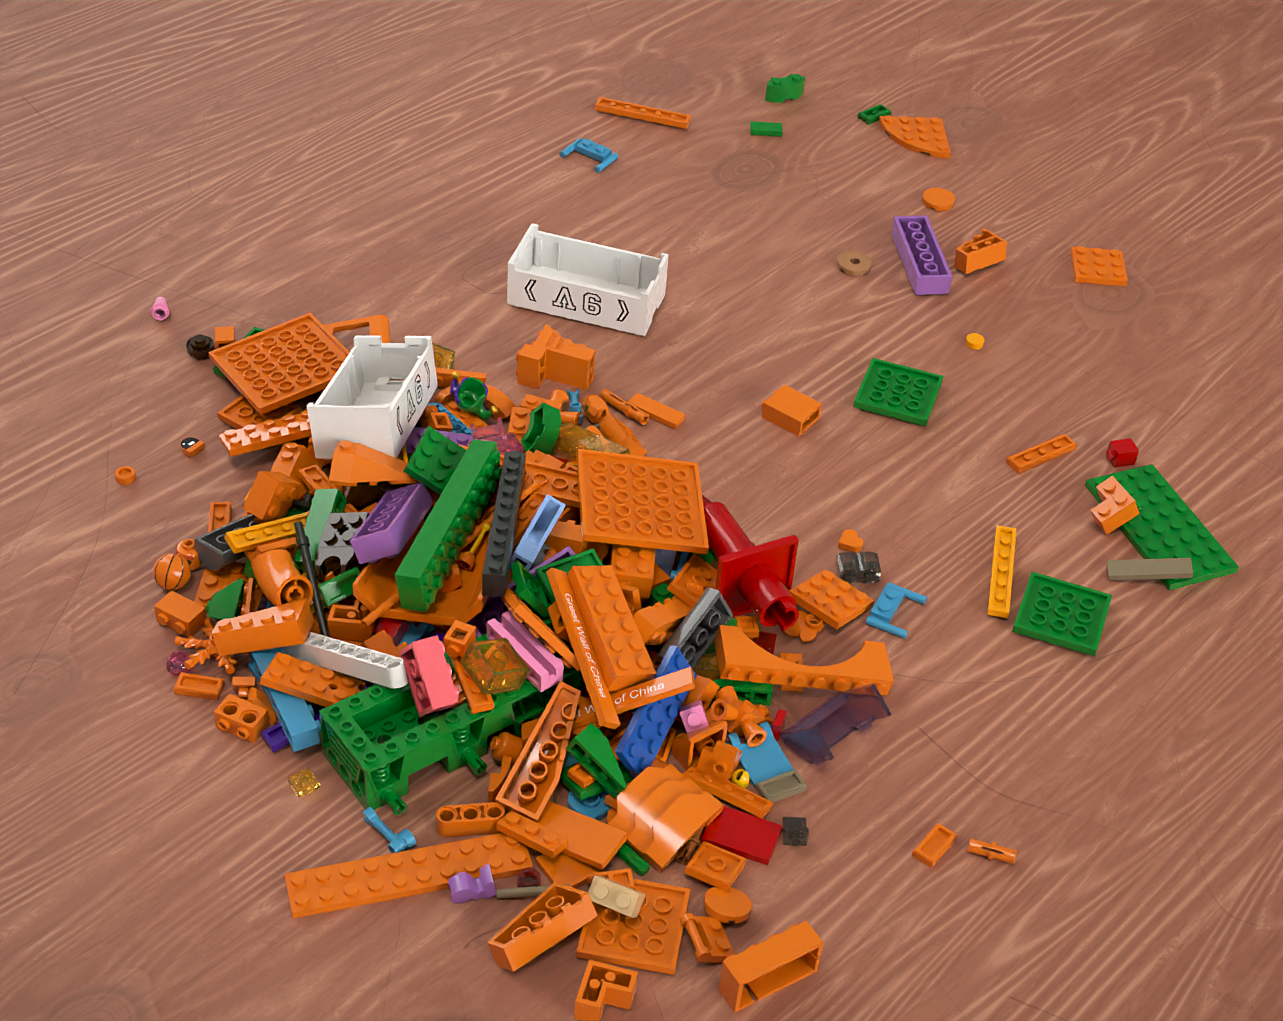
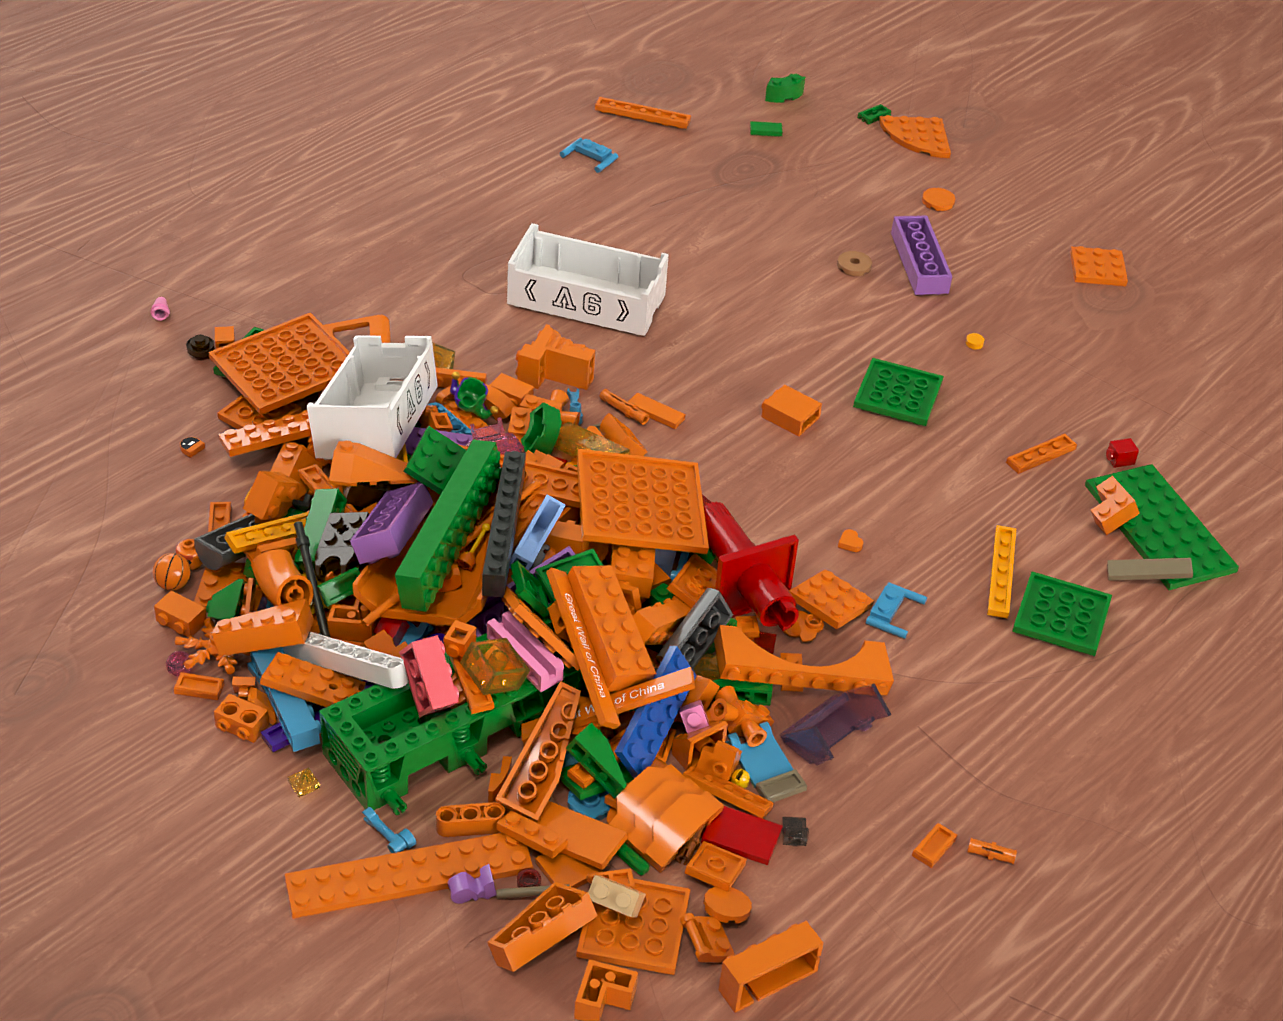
orange tile [115,466,136,485] -> none
orange head [490,732,524,765] -> none
orange rock [582,394,609,424] -> none
red tile [771,709,787,741] -> none
clear smoke brick [835,552,881,584] -> none
orange wedge [955,228,1007,274] -> none
none -> orange brick [490,373,534,407]

